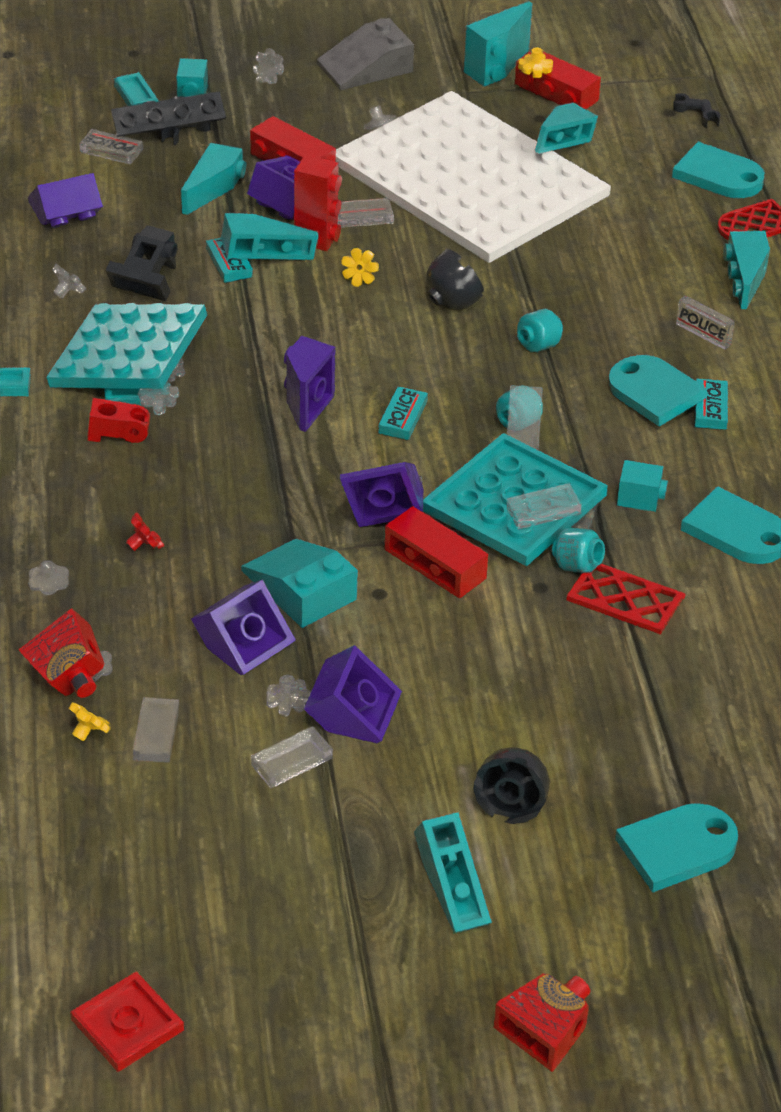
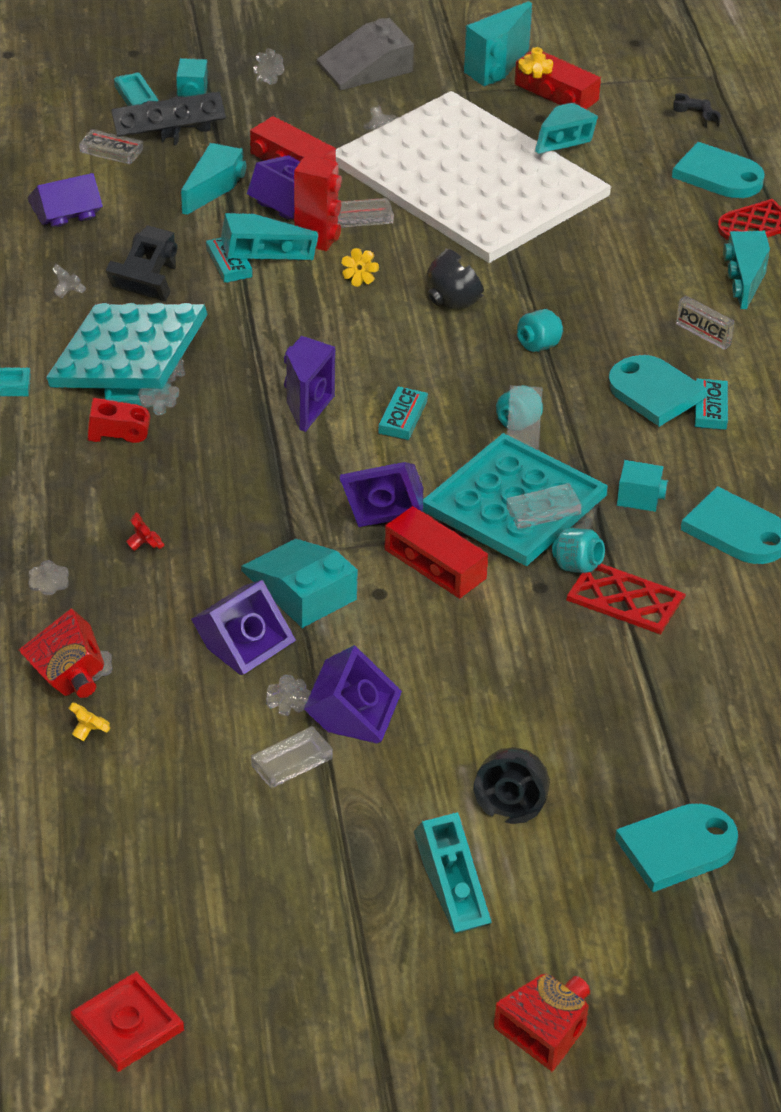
clear tile [133,697,179,763] -> none

